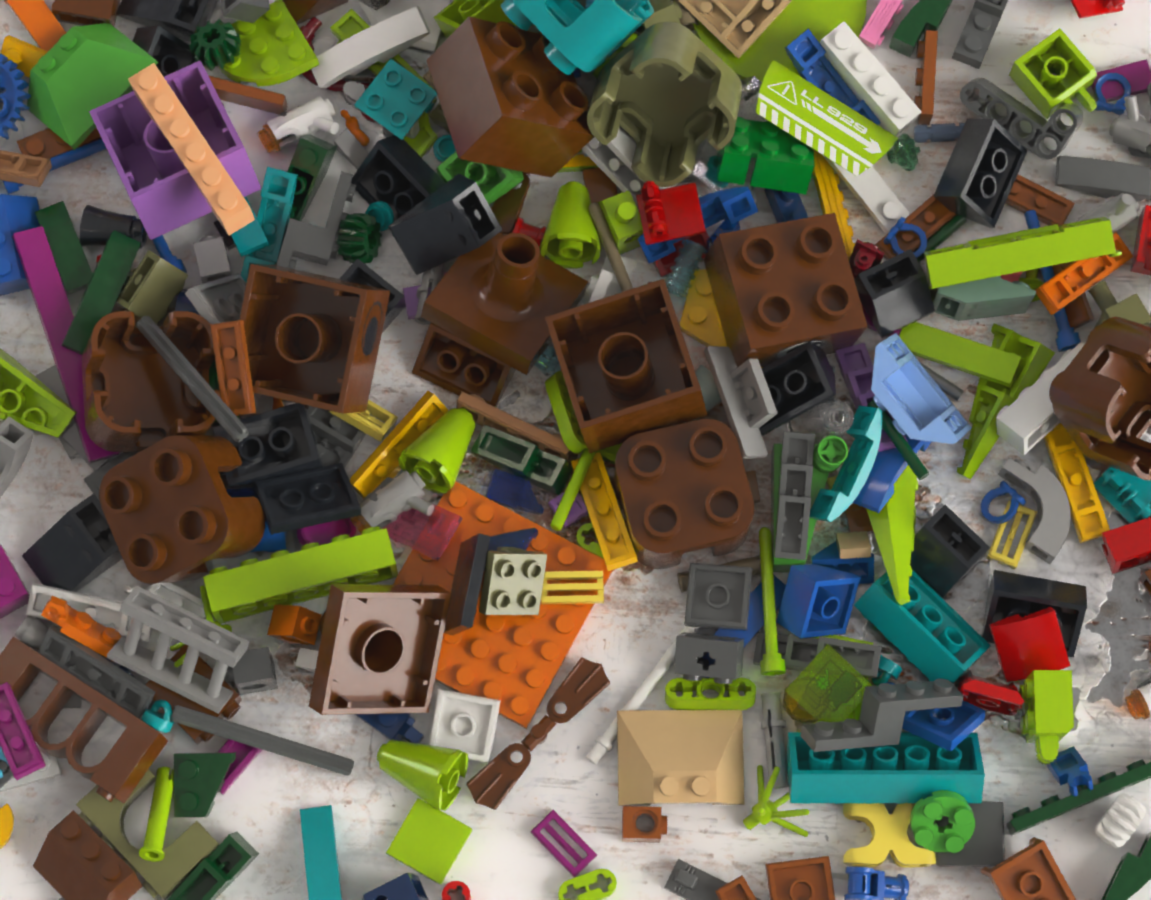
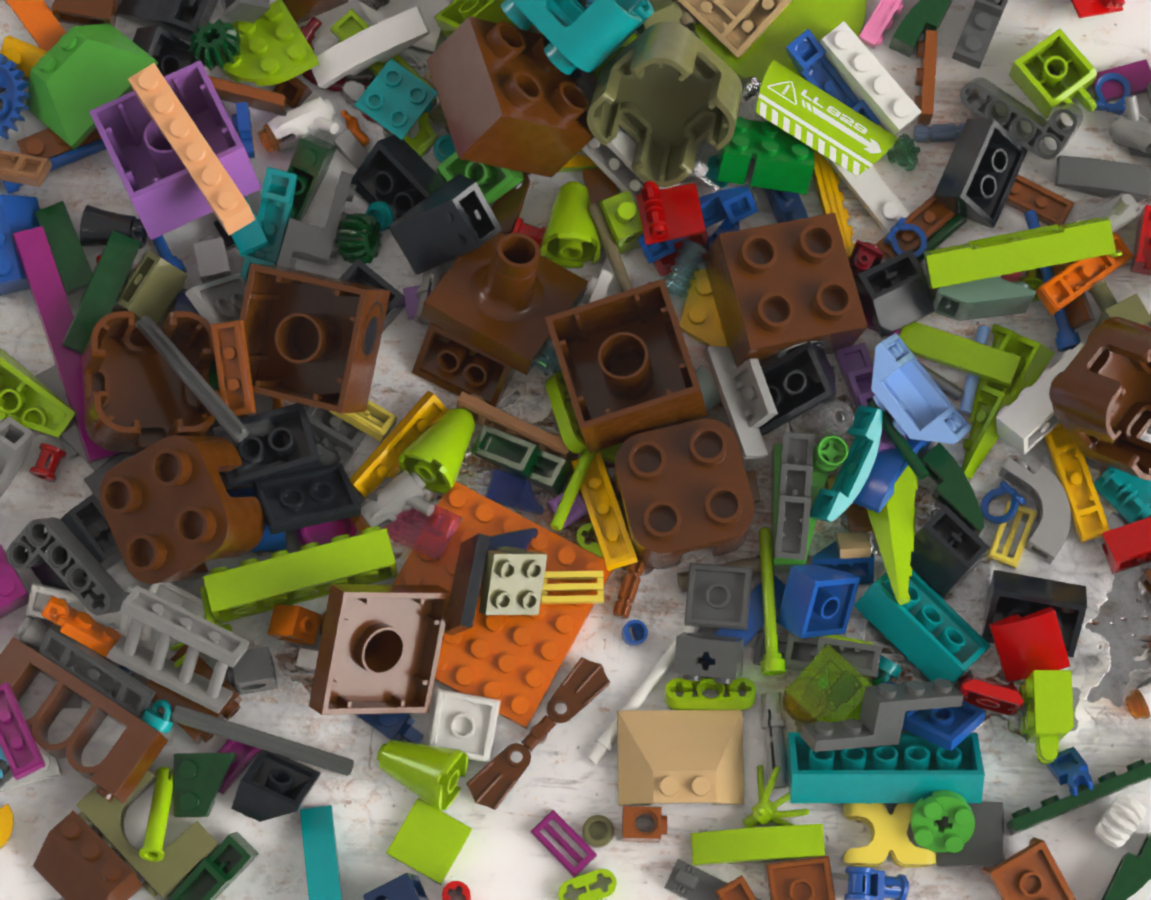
none -> dark grey beam [6,517,126,615]
none -> red bush [29,443,67,482]
none -> blue plate [231,102,255,159]
none -> black slope [231,750,321,822]
none -> reddish brown slope [273,77,312,109]
none -> olive tile [582,815,614,848]
none -> dark orange axle [613,559,645,619]
none -> blue hinge [621,620,648,646]
none -> lime slope [691,824,825,866]
none -> dark green slope [921,443,985,536]
none -> light blue bar [959,325,990,415]

